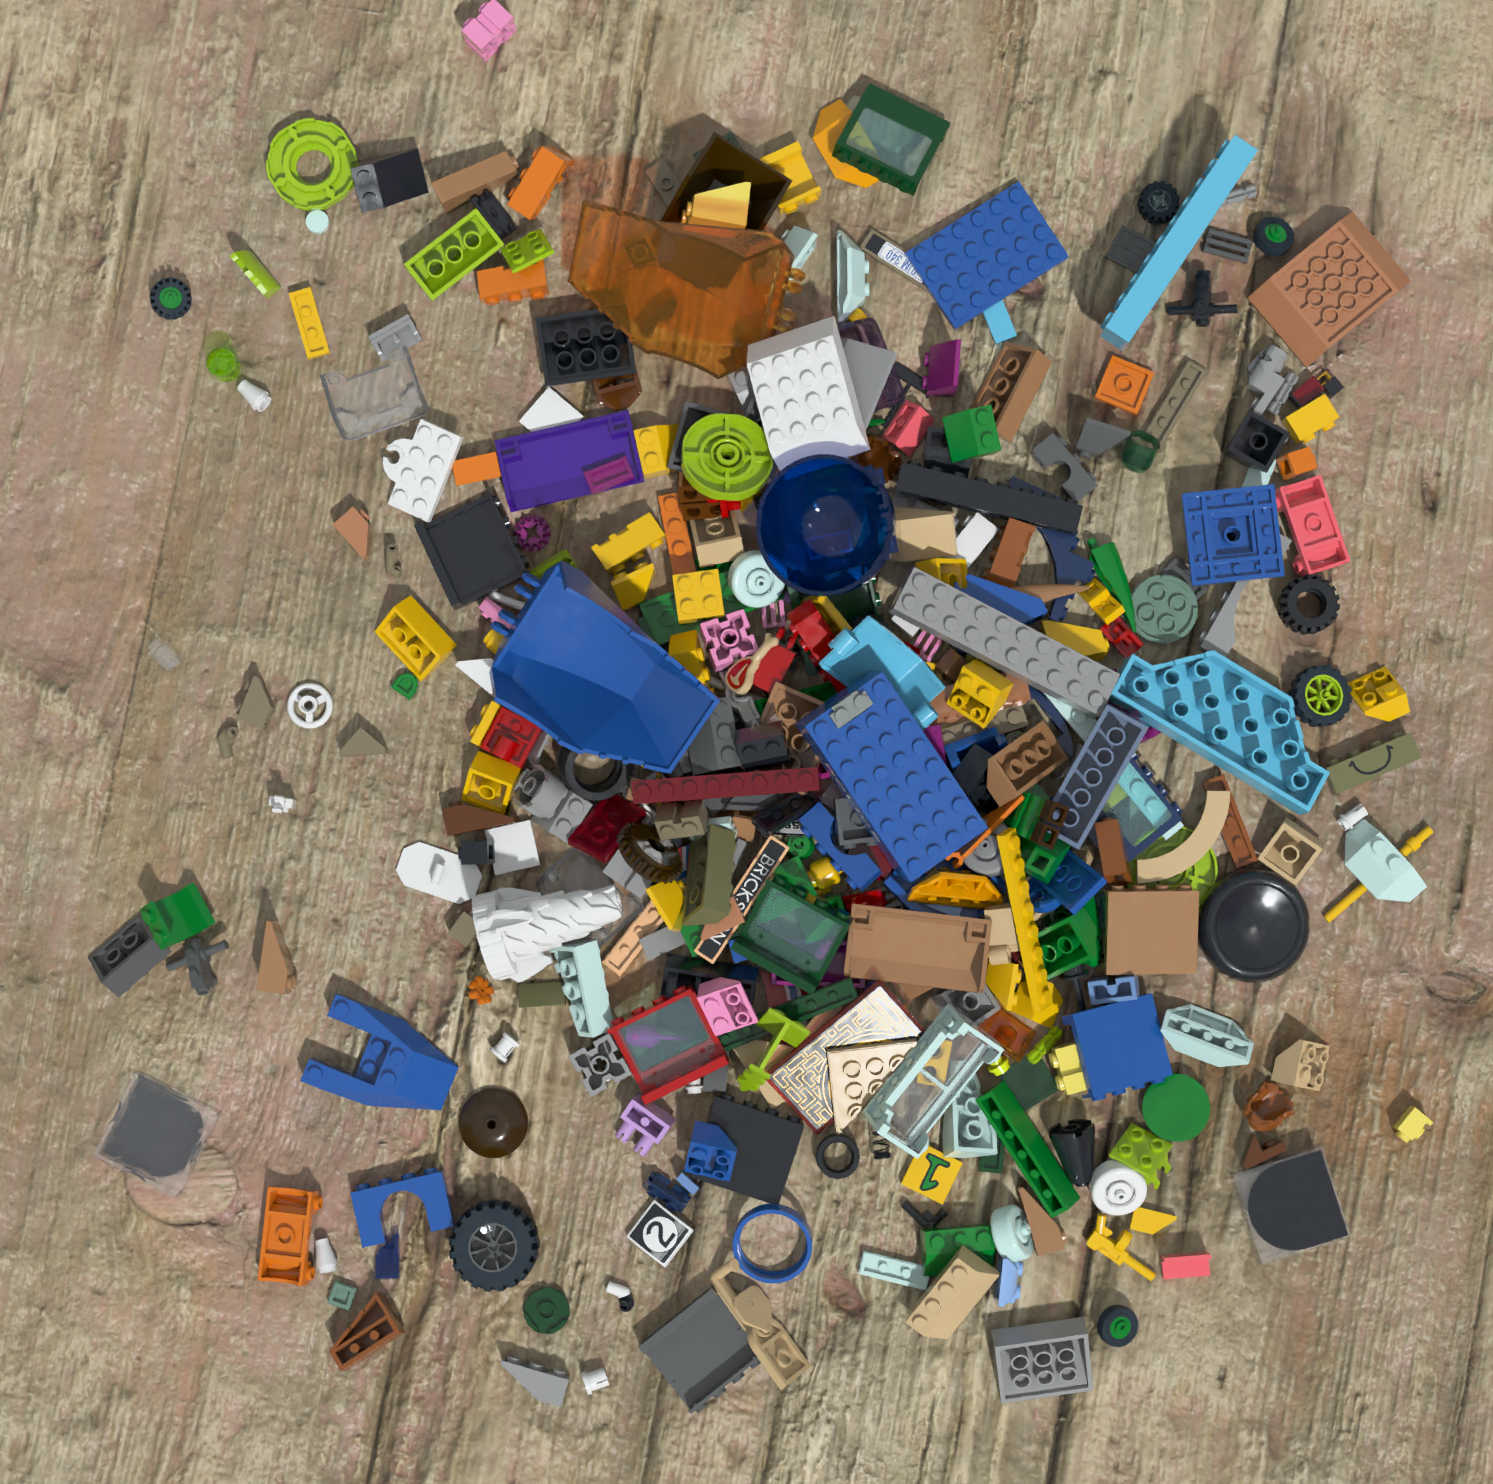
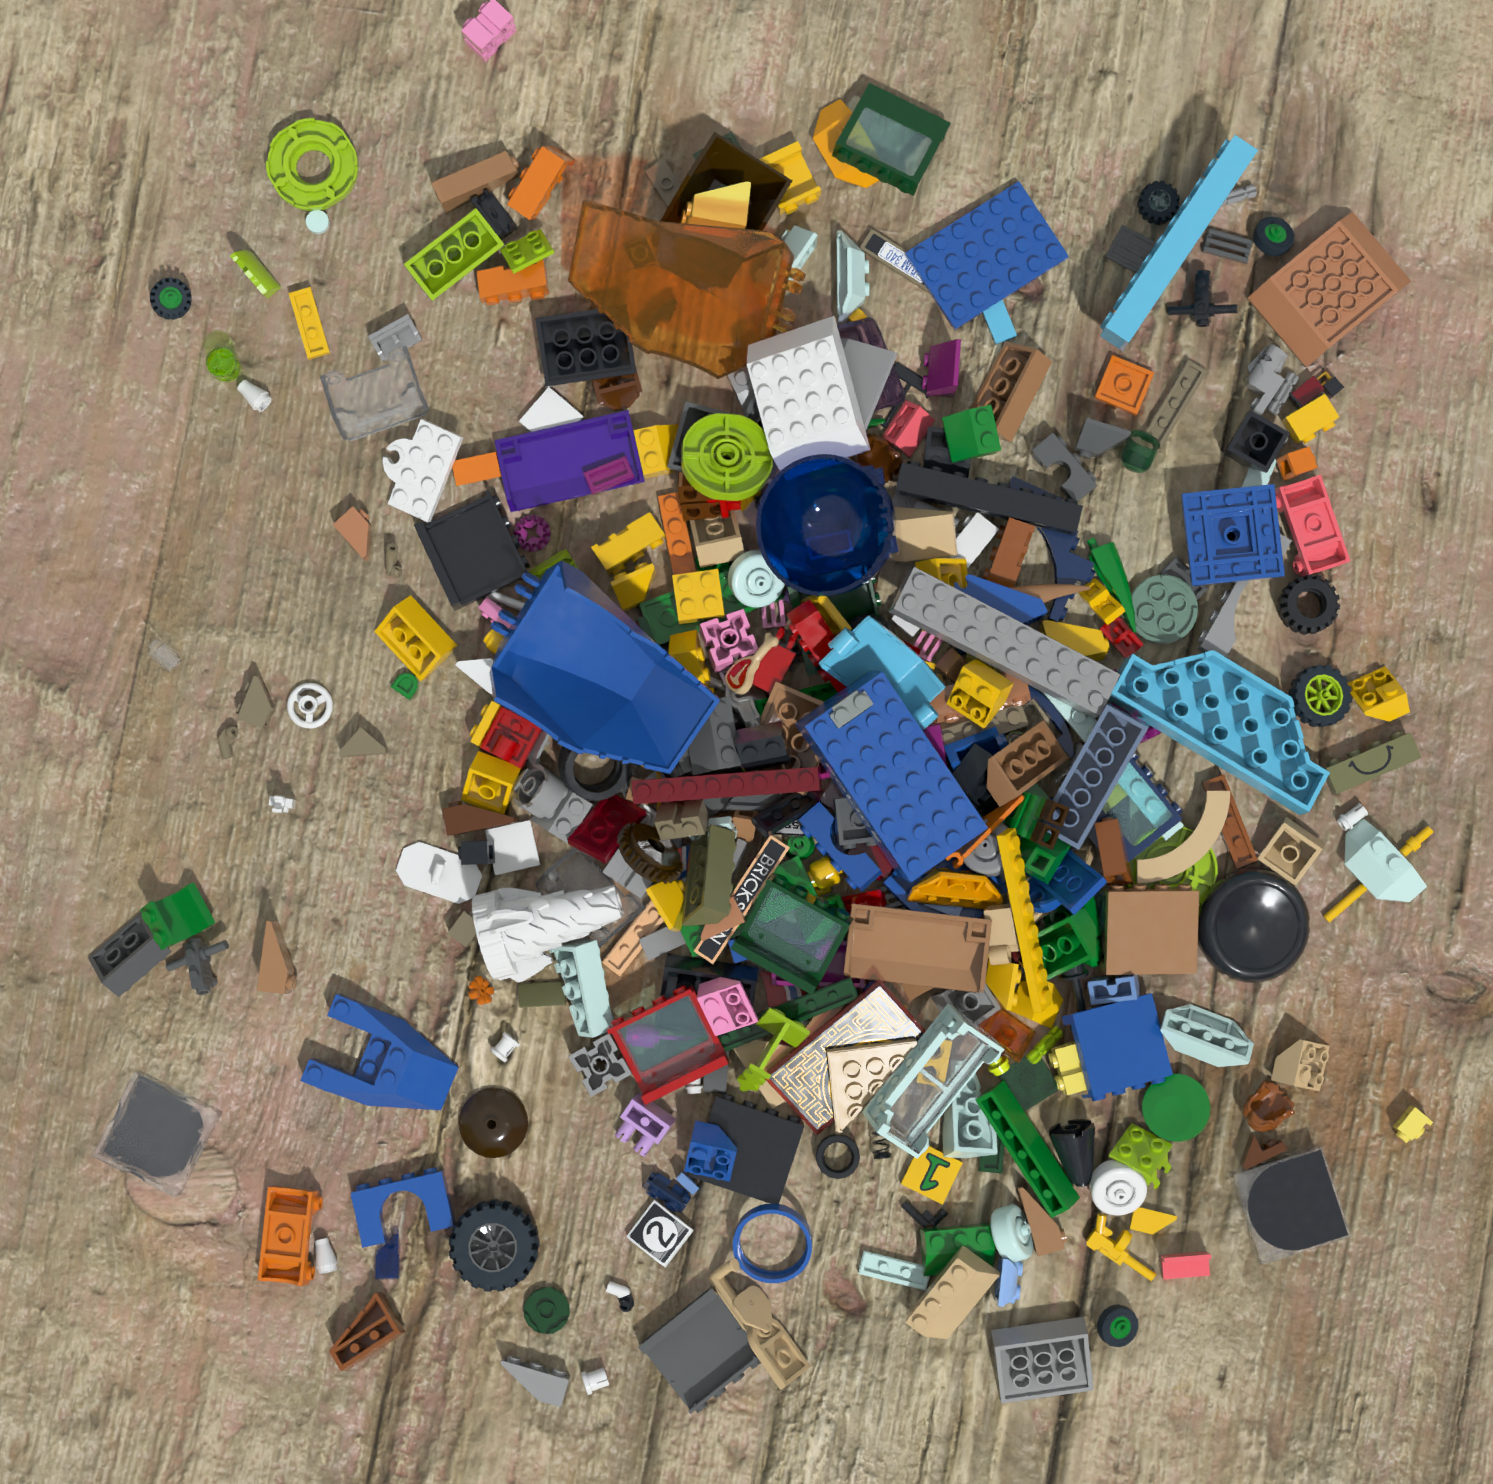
sand green tile [327,1280,358,1311] -> none
black slope [350,147,429,213] -> none

